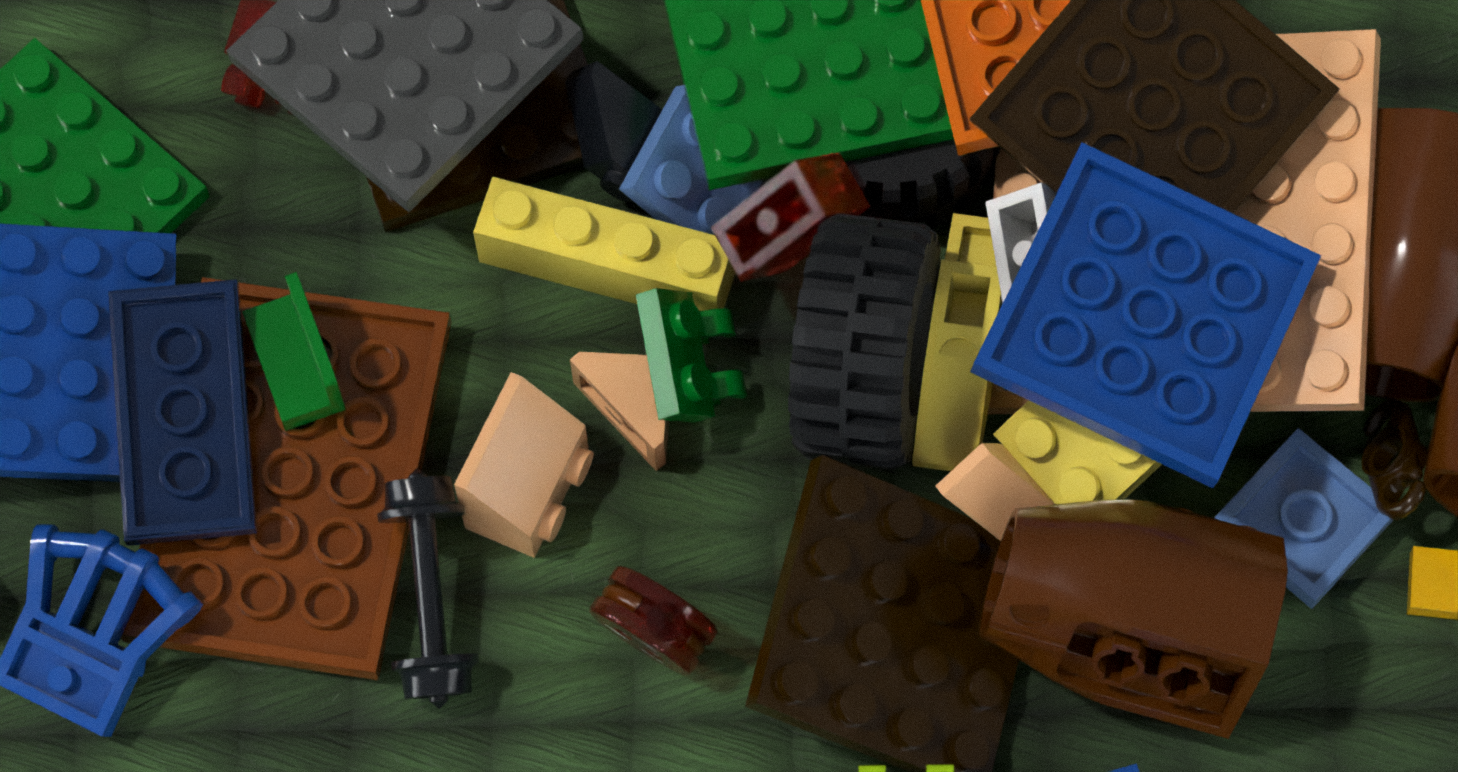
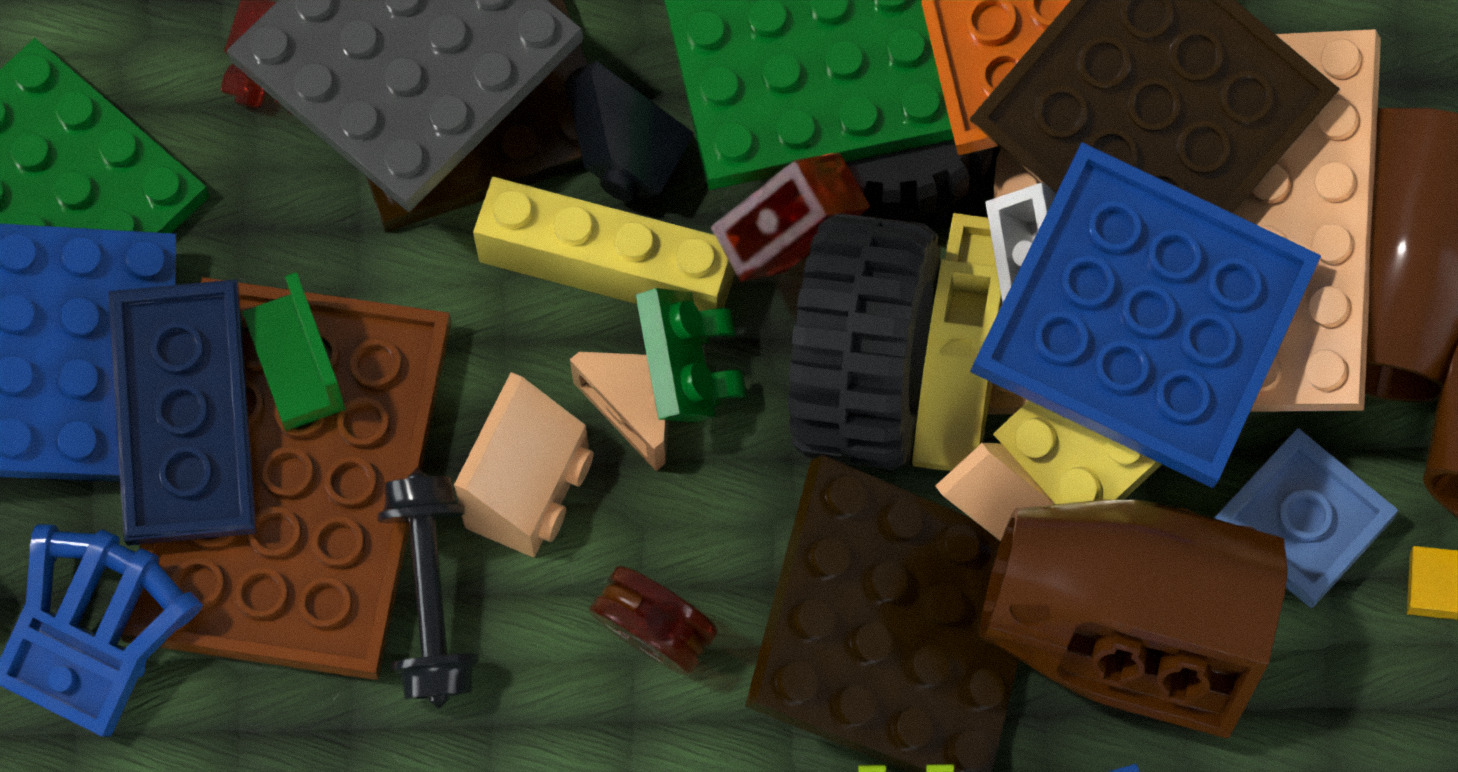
medium blue plate [619,85,763,239] -> none
dark brown piece [1361,399,1428,520] -> none

